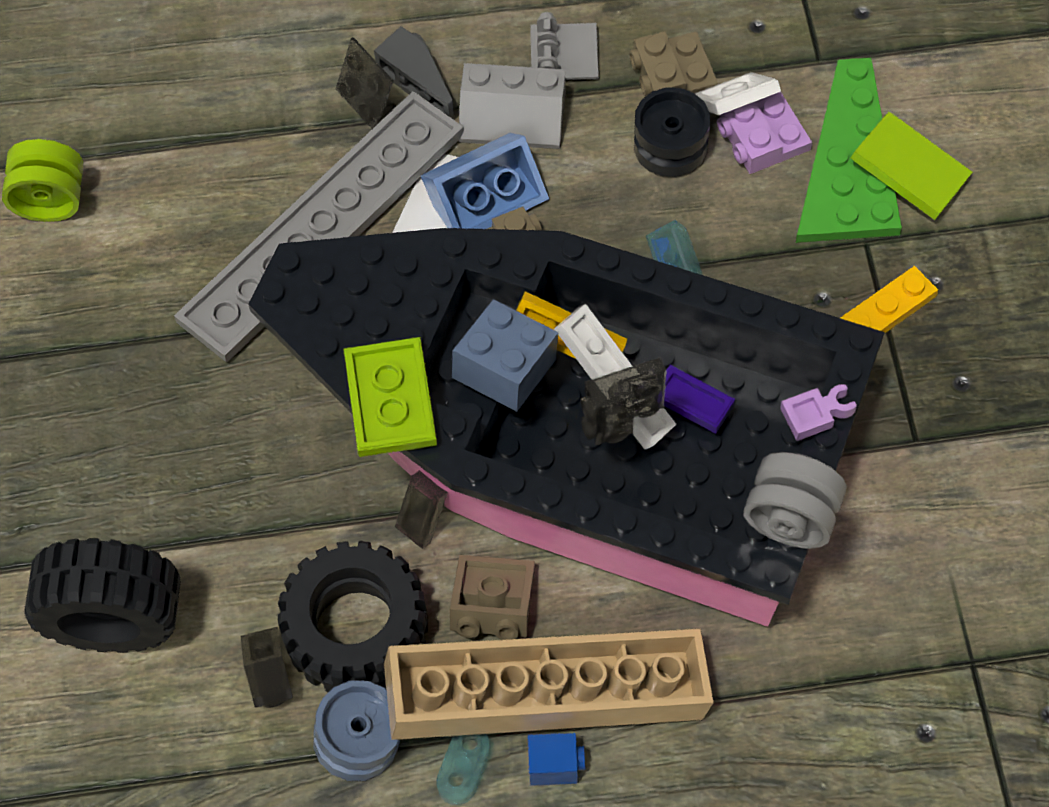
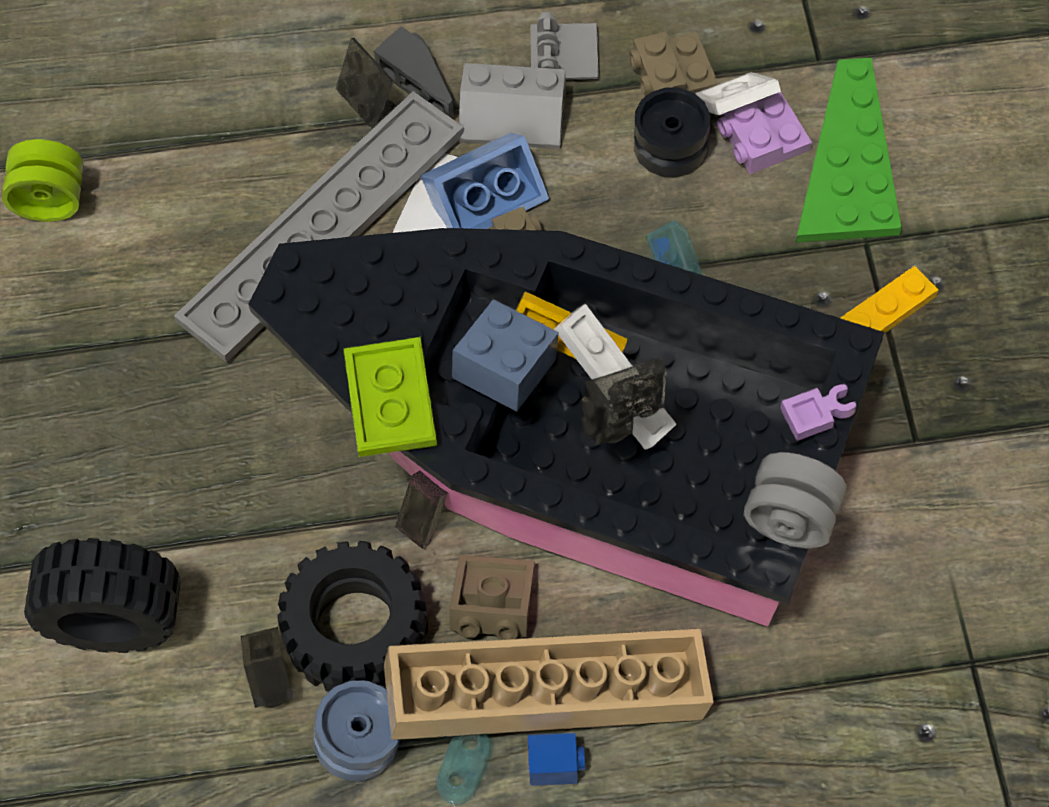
dark purple tile [652,365,735,434] -> none
lime tile [851,111,973,220] -> none

